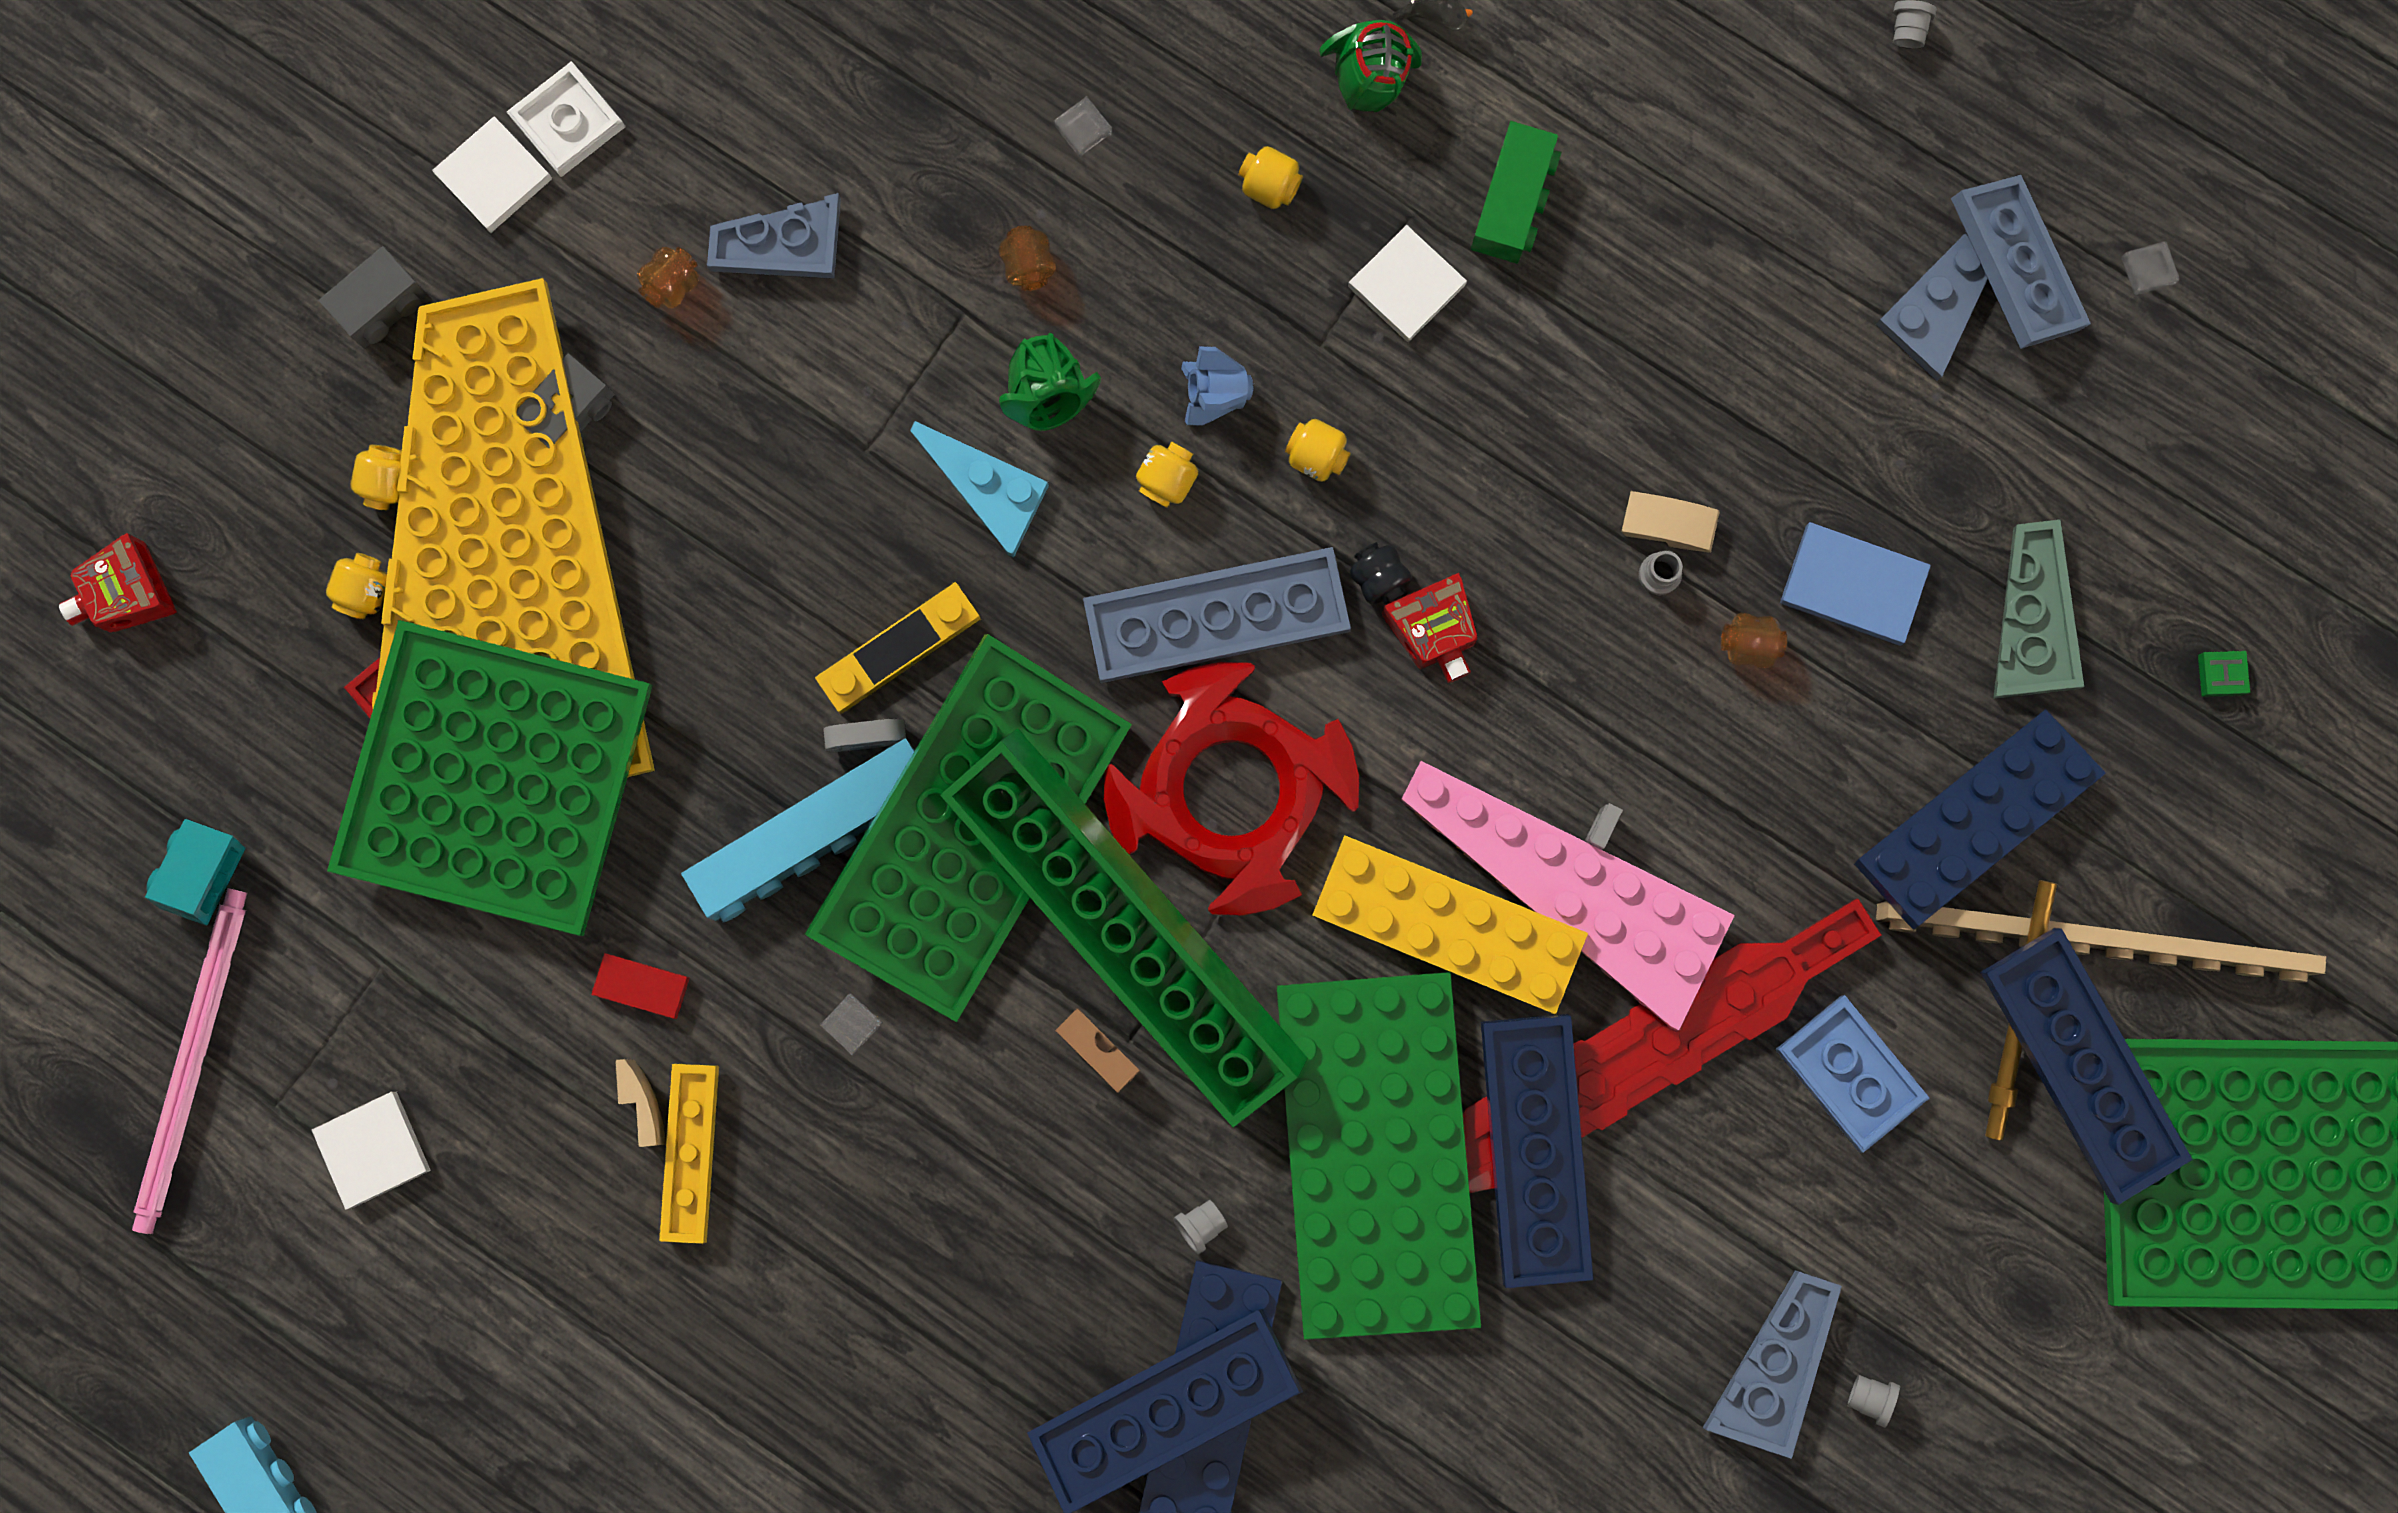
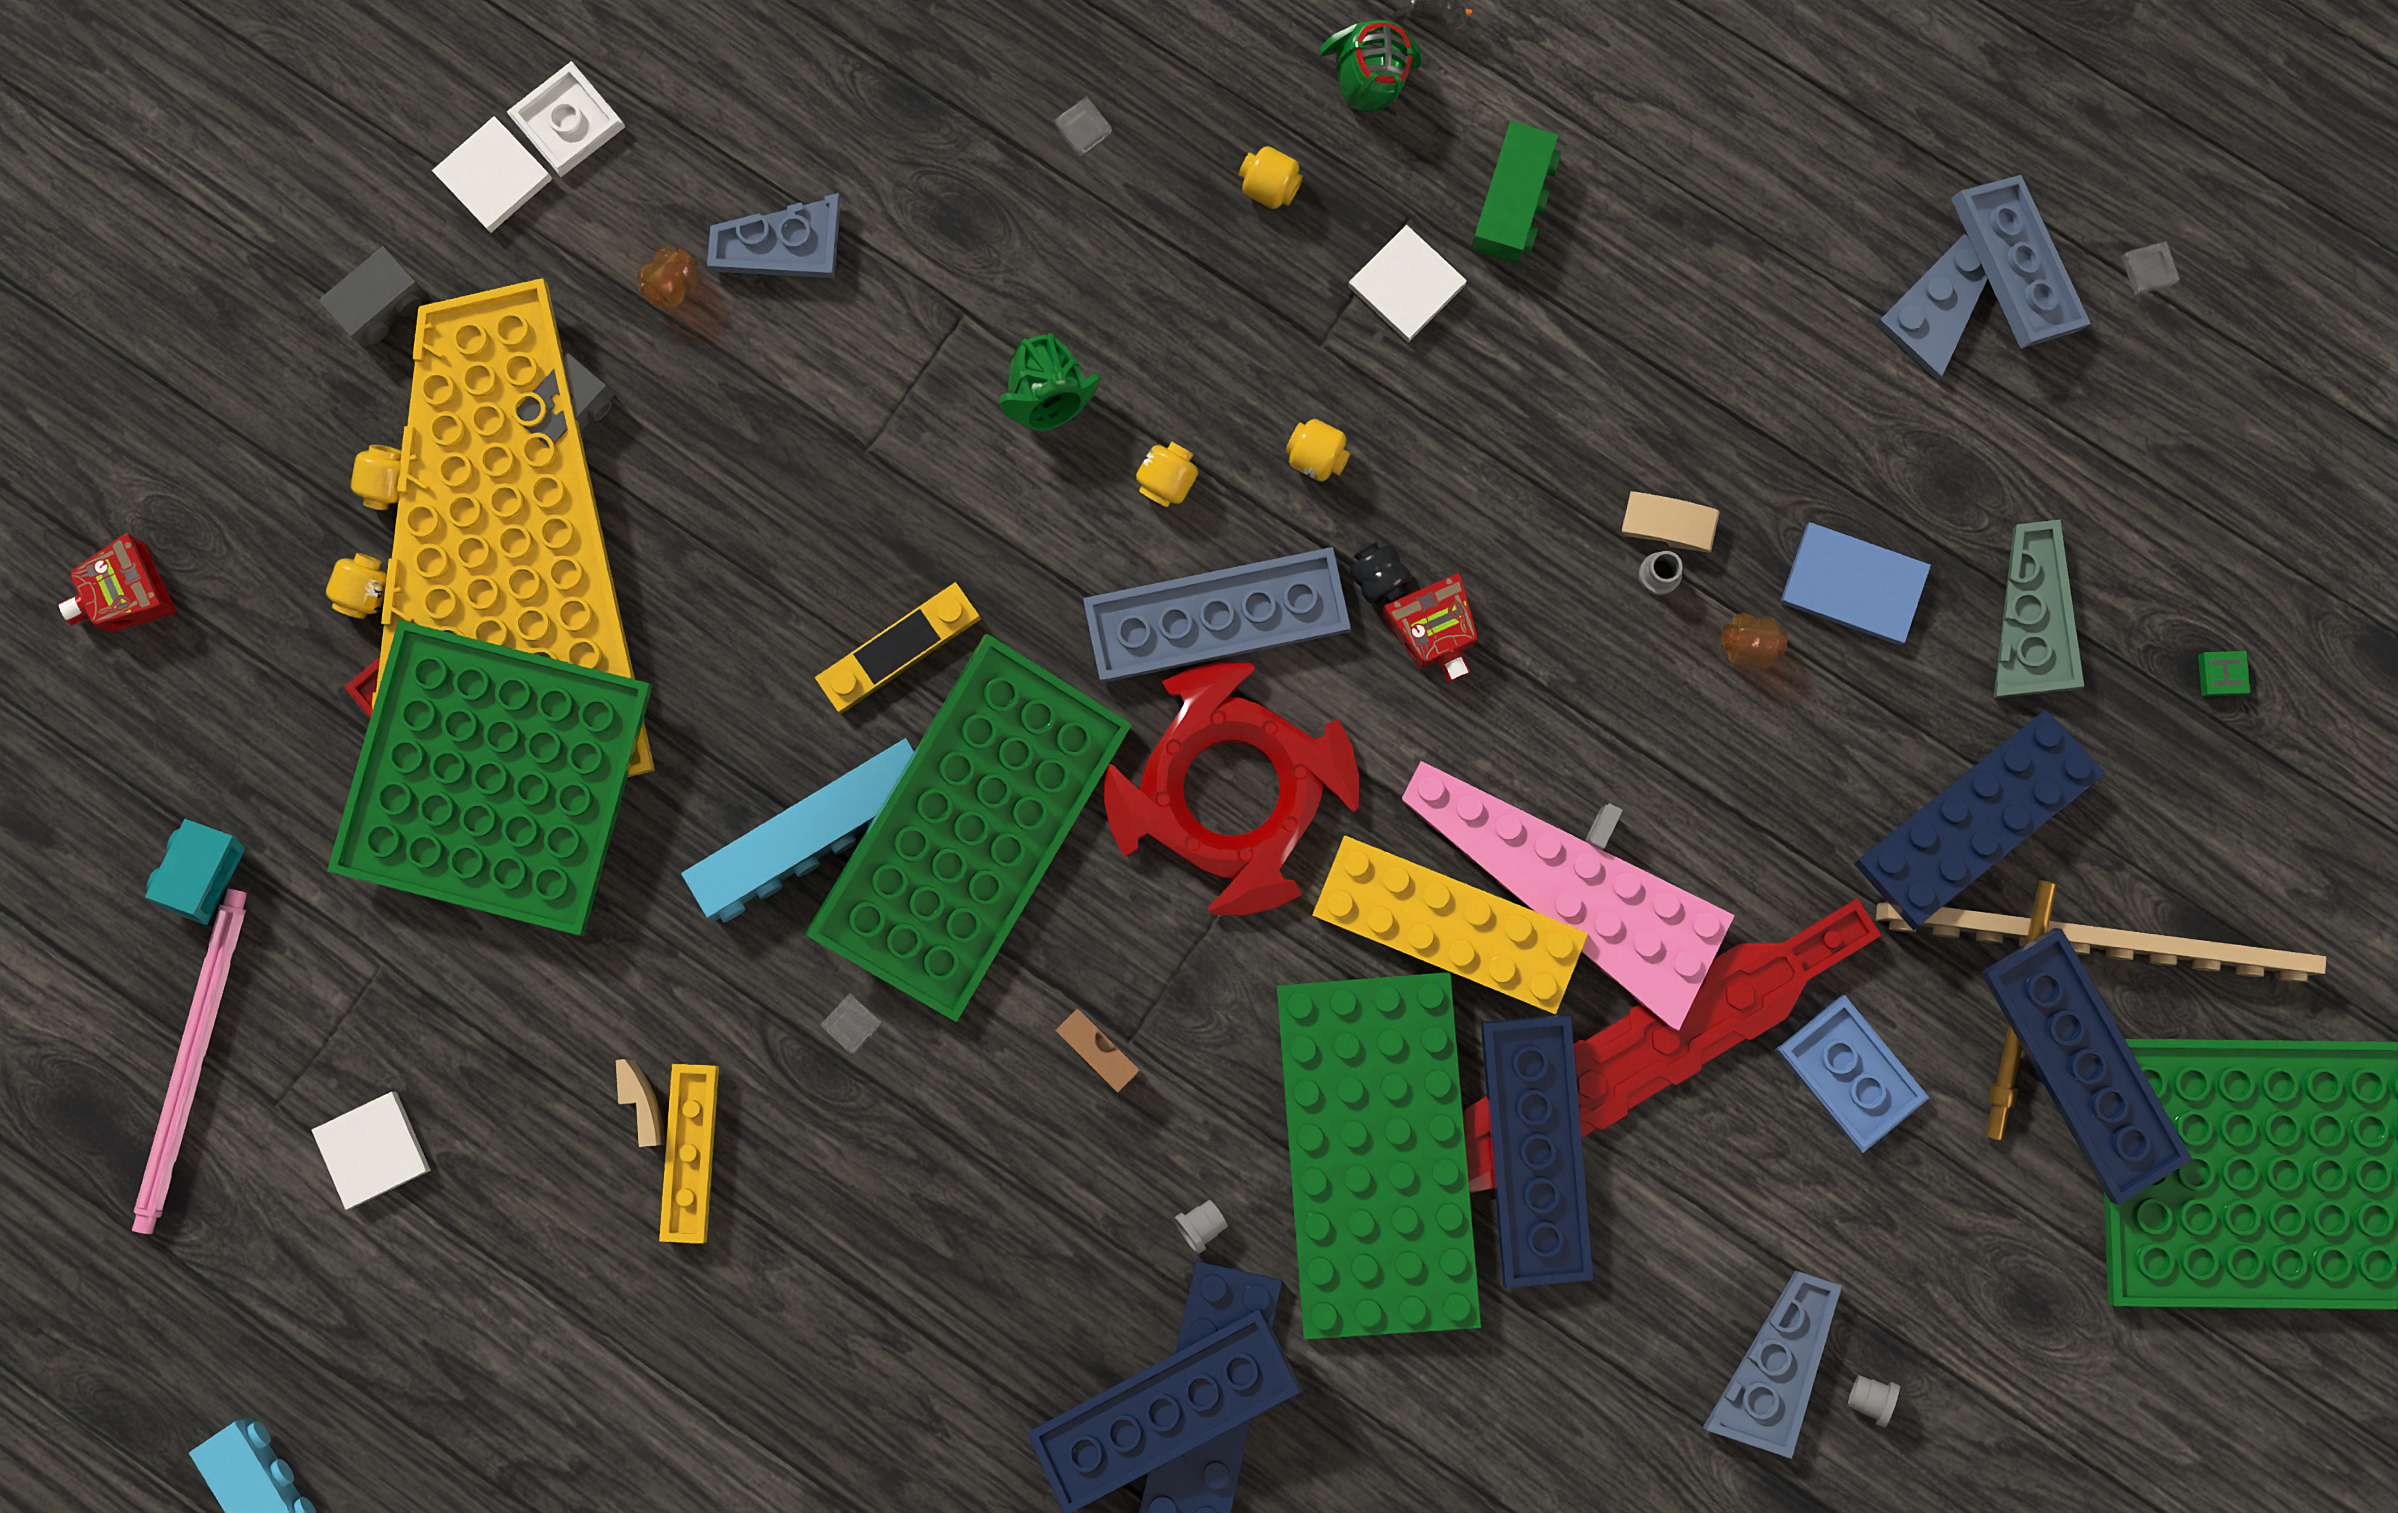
red tile [591,953,690,1019] -> none
light grey beam [823,719,906,752] -> none
medium azure wing [910,421,1049,557] -> none
green brick [940,728,1308,1127] -> none
clear orange piece [998,225,1056,291] -> none
medium blue brick [1181,346,1253,425] -> none
light grey piece [1893,0,1937,48] -> none

